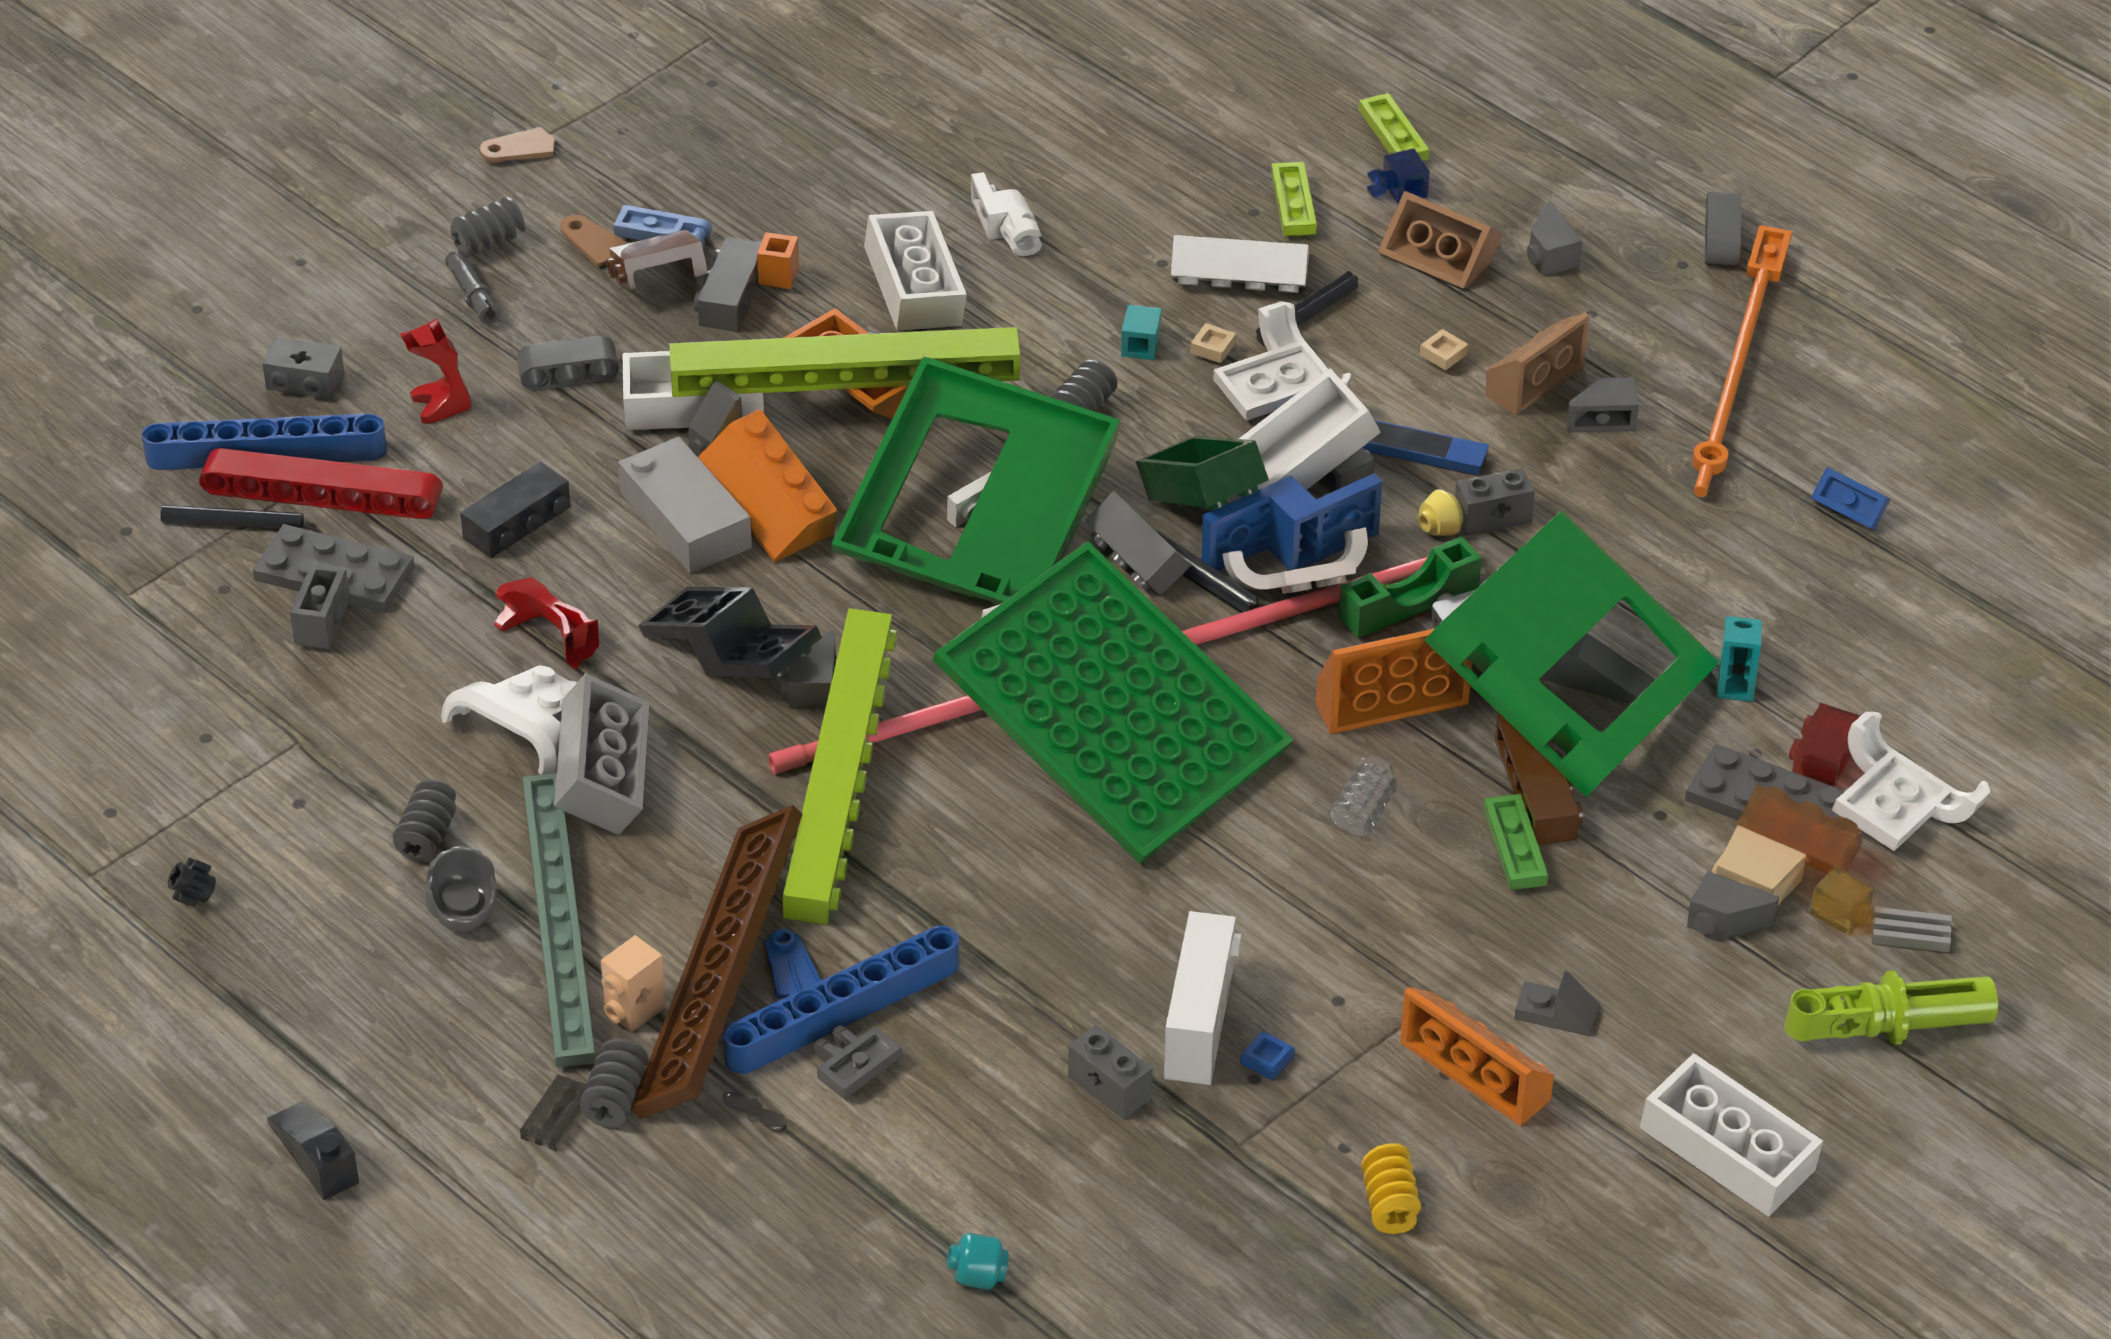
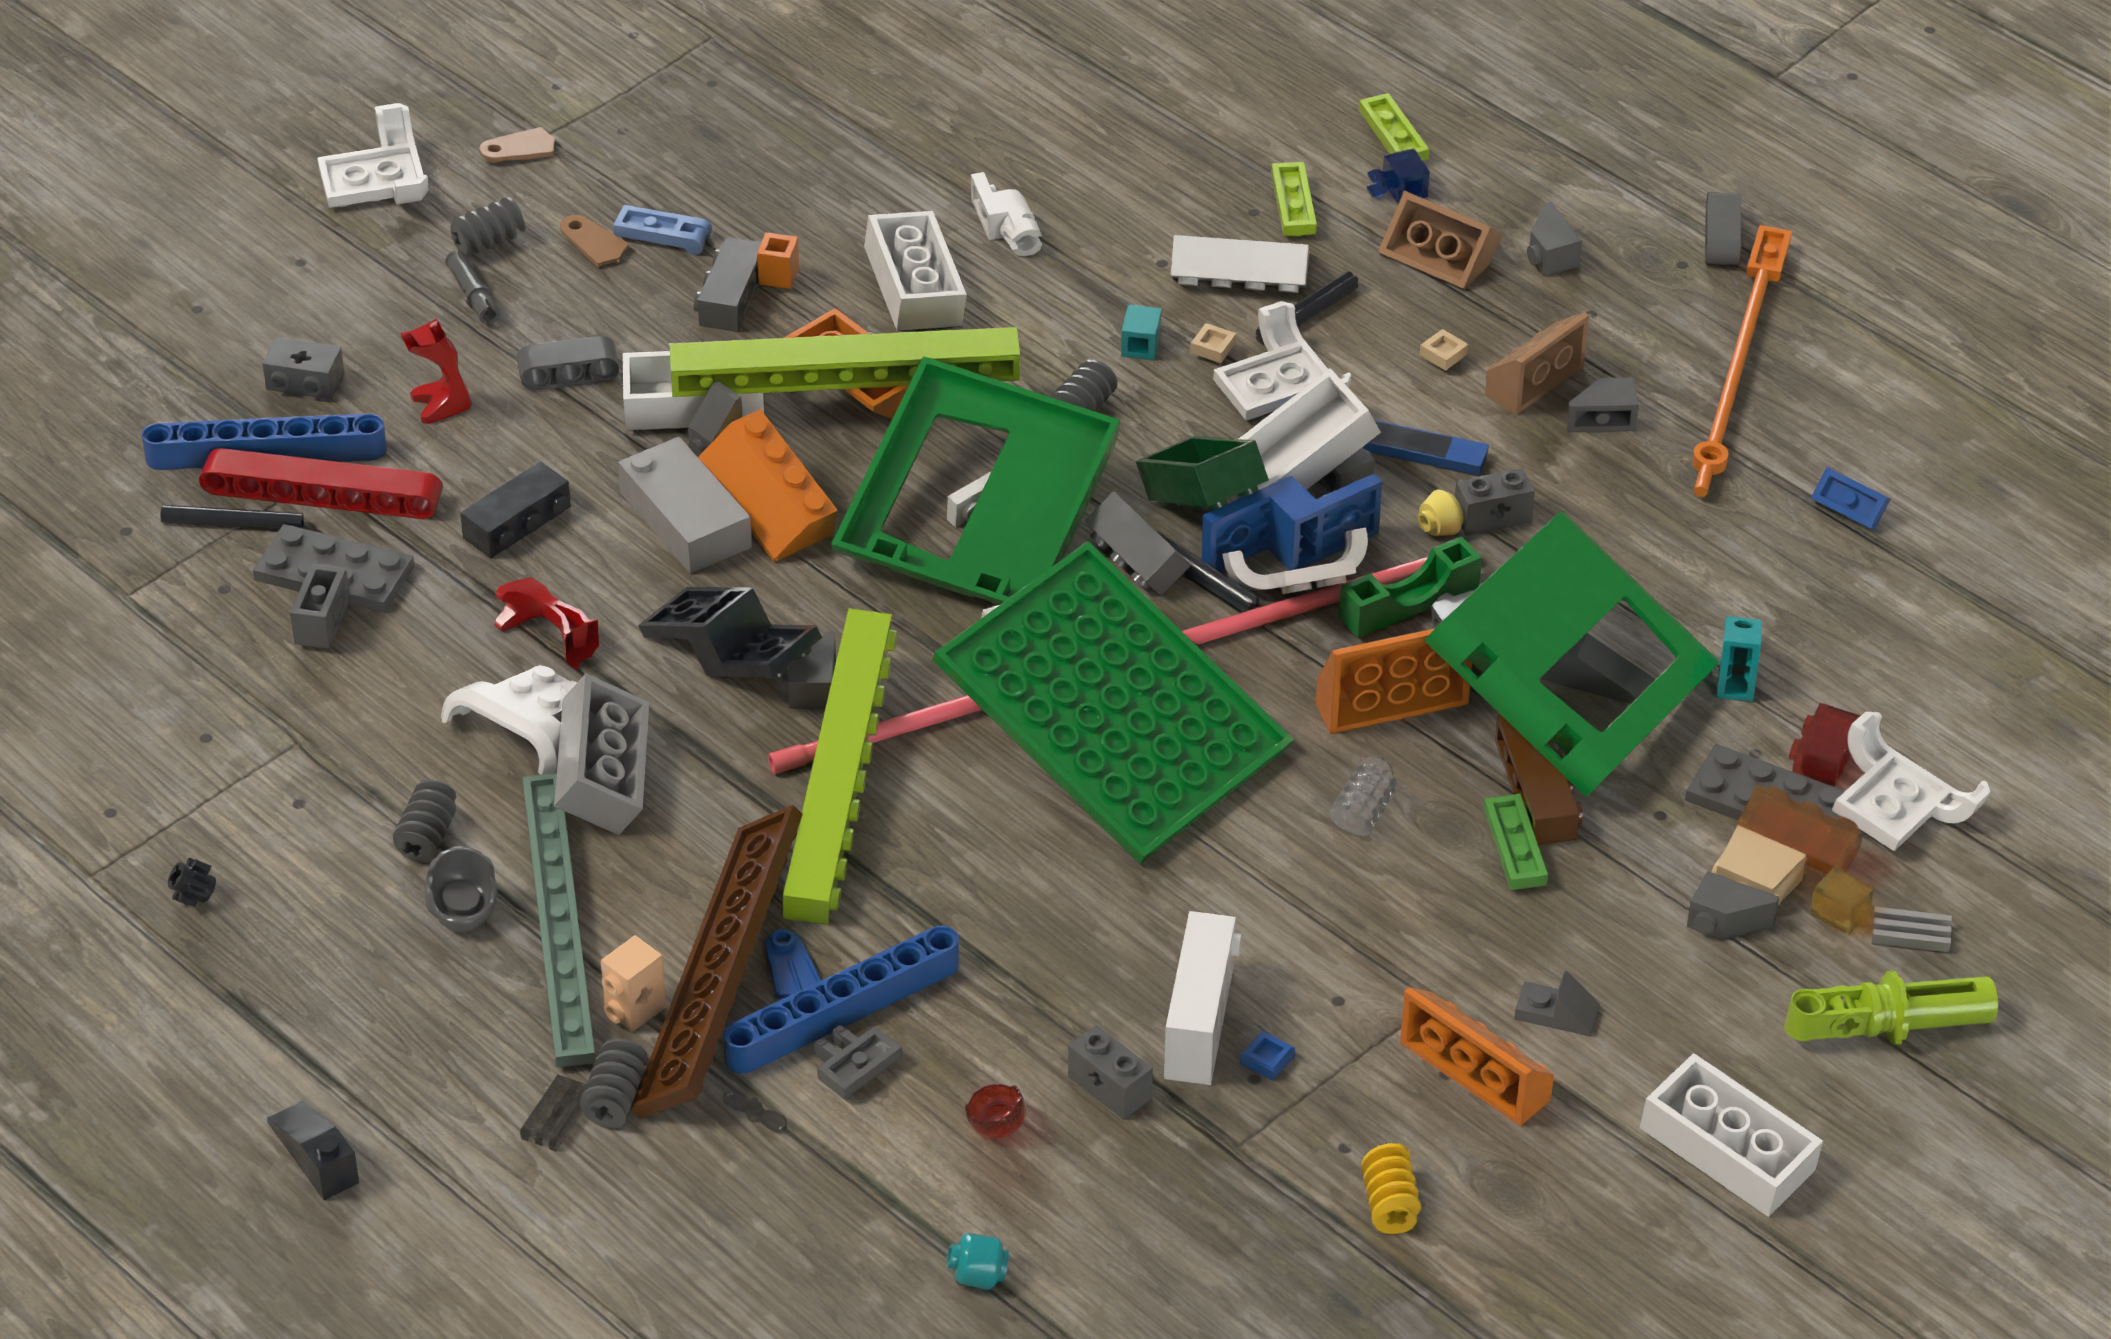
panel [607,230,708,292] -> none
none -> white piece [317,103,428,208]
none -> clear red hair [965,1083,1026,1139]

